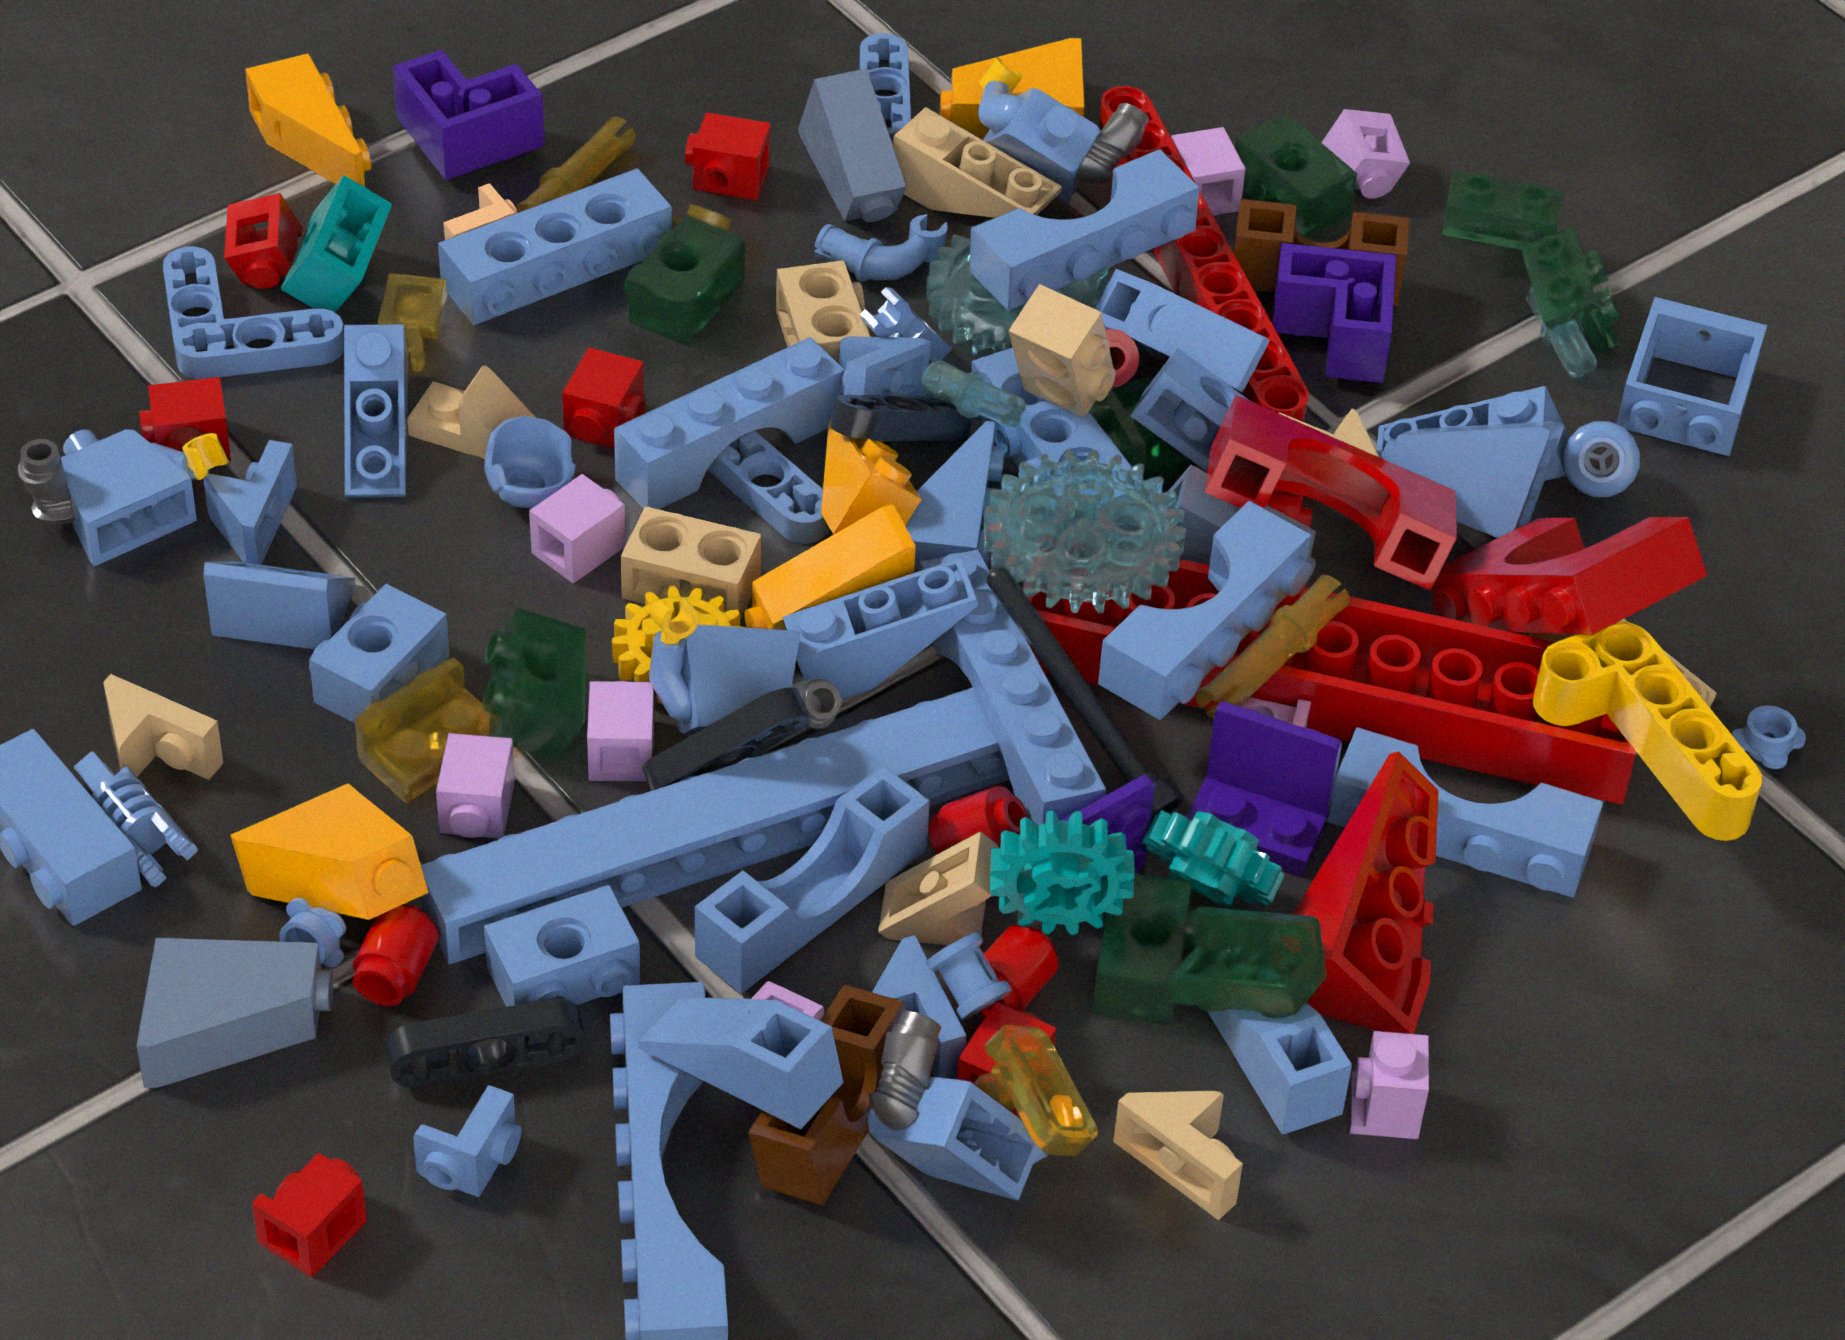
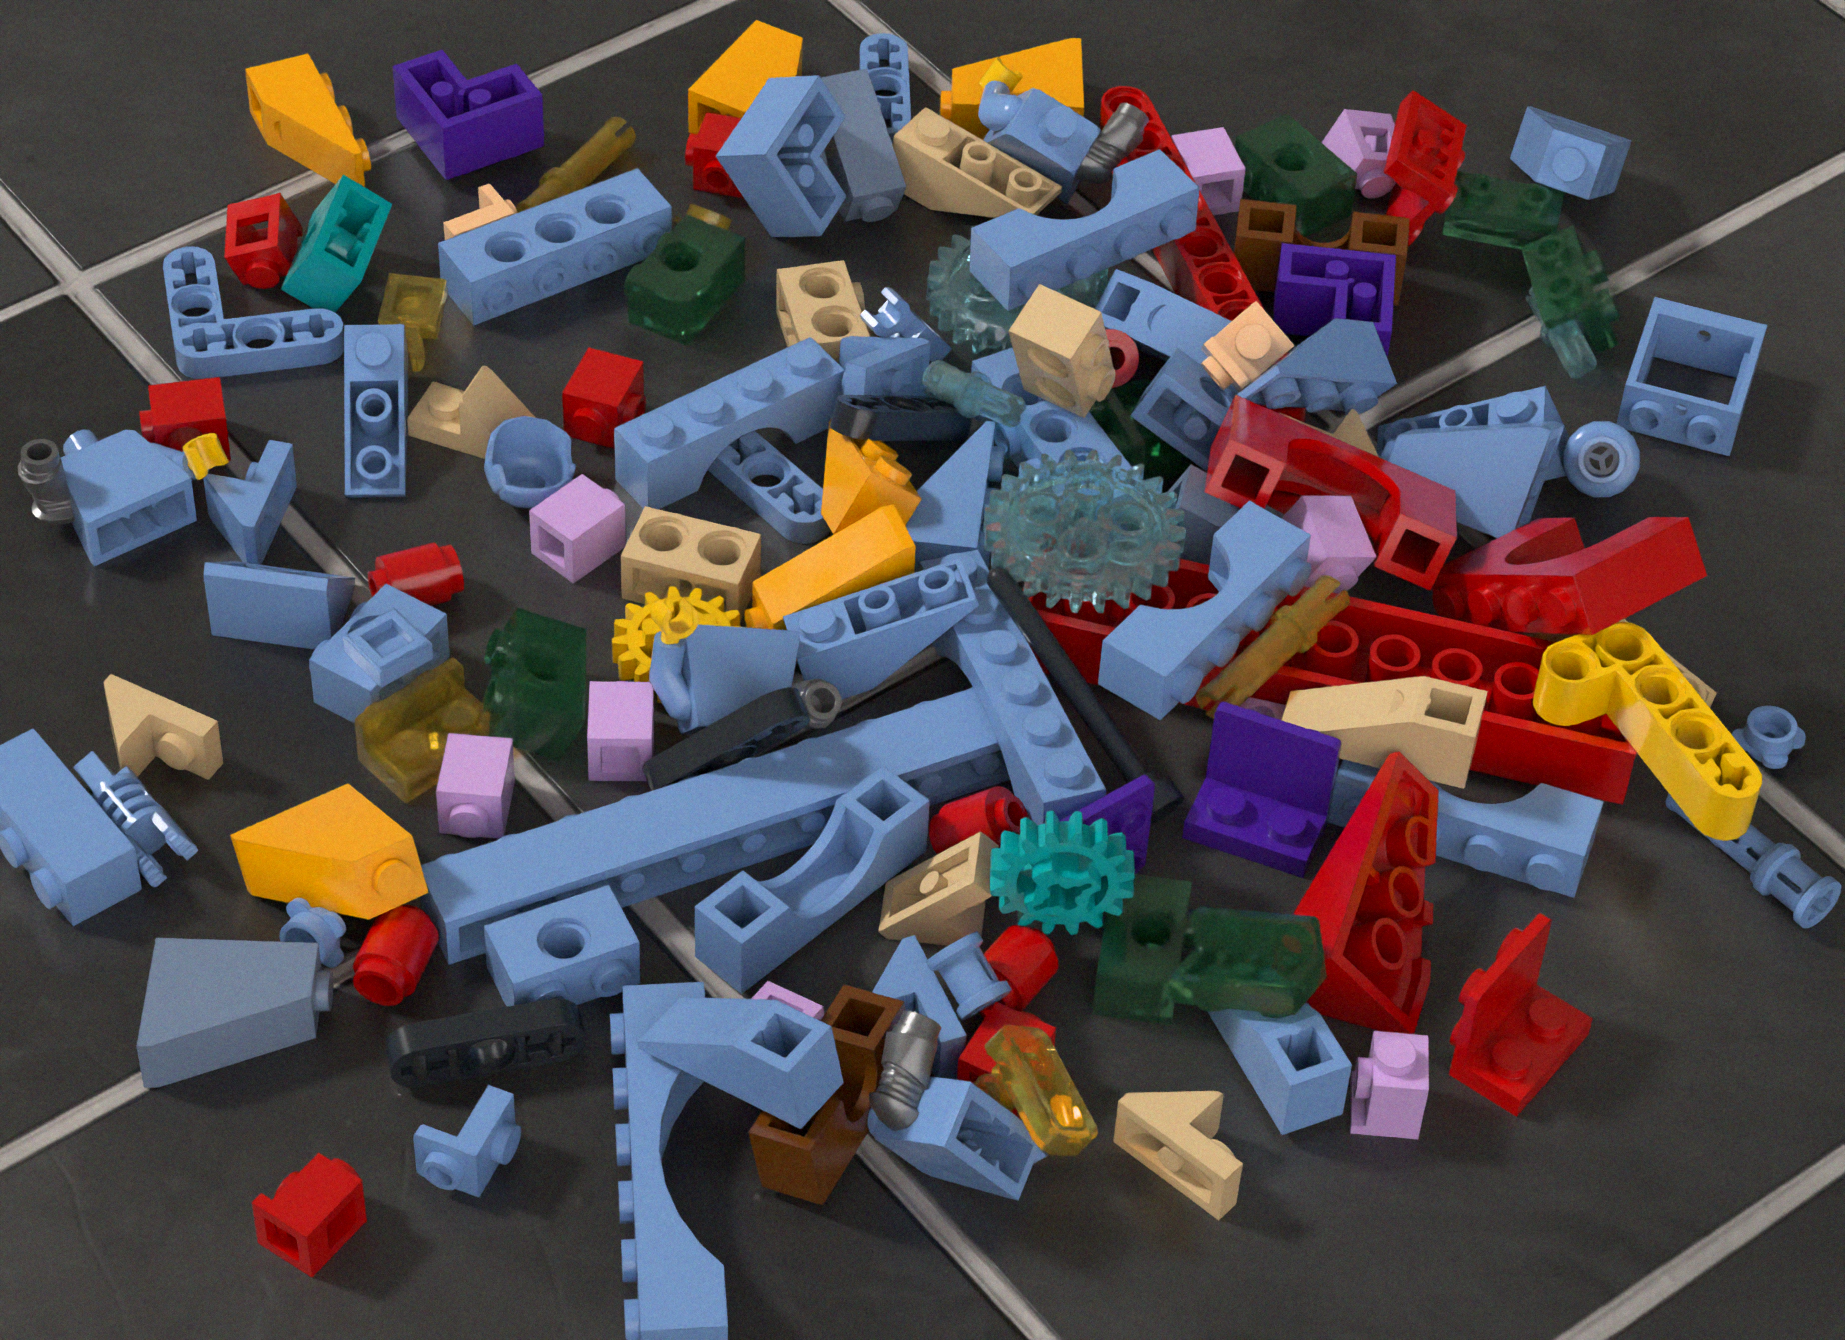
medium blue piece [814,214,948,282] -> none
teal gear [1143,811,1285,906] -> none
none -> medium blue tile [343,608,433,688]
none -> red brick [368,542,464,606]
none -> light orange slope [688,20,803,134]
none -> medium blue brick [716,75,847,237]
none -> light nougat bracket [1201,301,1295,393]
none -> medium blue slope [1237,318,1397,414]
none -> lavender brick [1282,496,1377,594]
none -> tan slope [1282,676,1488,789]
none -> red bracket [1384,90,1467,246]
none -> red bracket [1449,913,1593,1117]
none -> medium blue slope [1510,106,1632,200]
none -> medium blue pin [1666,794,1841,928]

